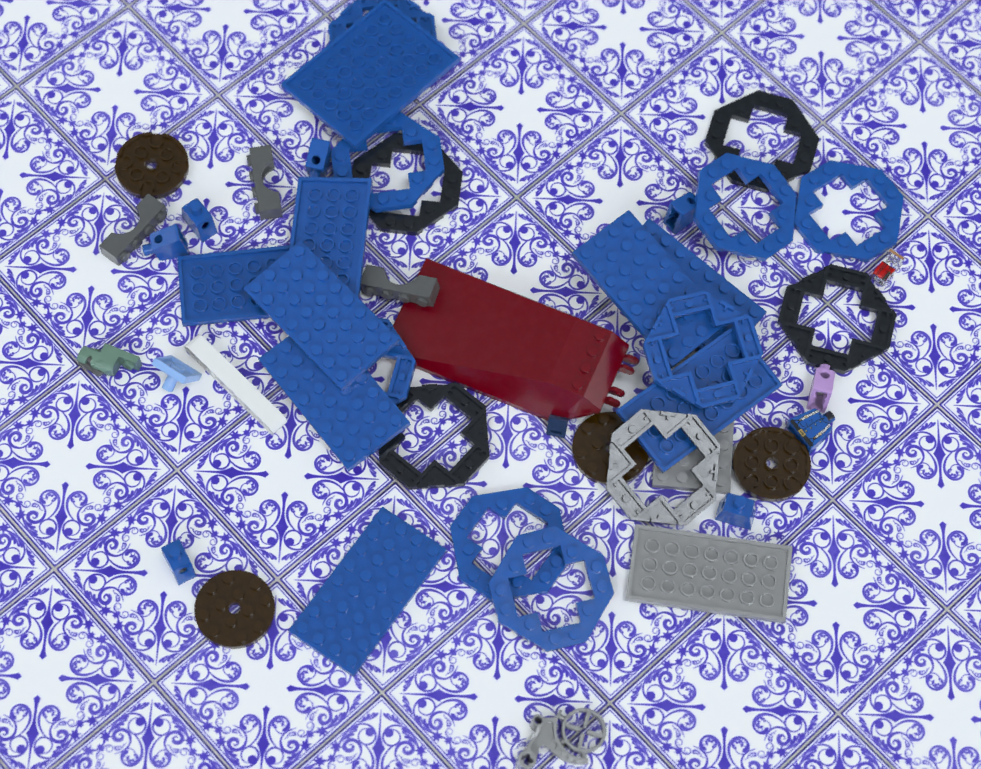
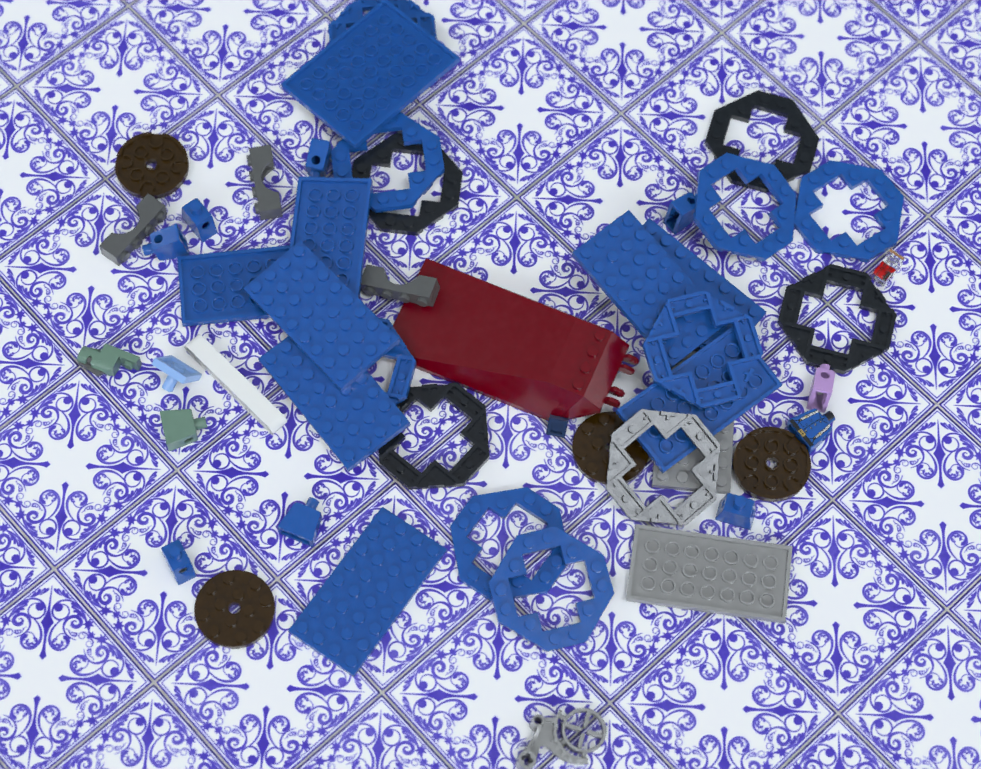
none -> sand green torso [160,409,208,451]
none -> blue torso [278,497,322,548]

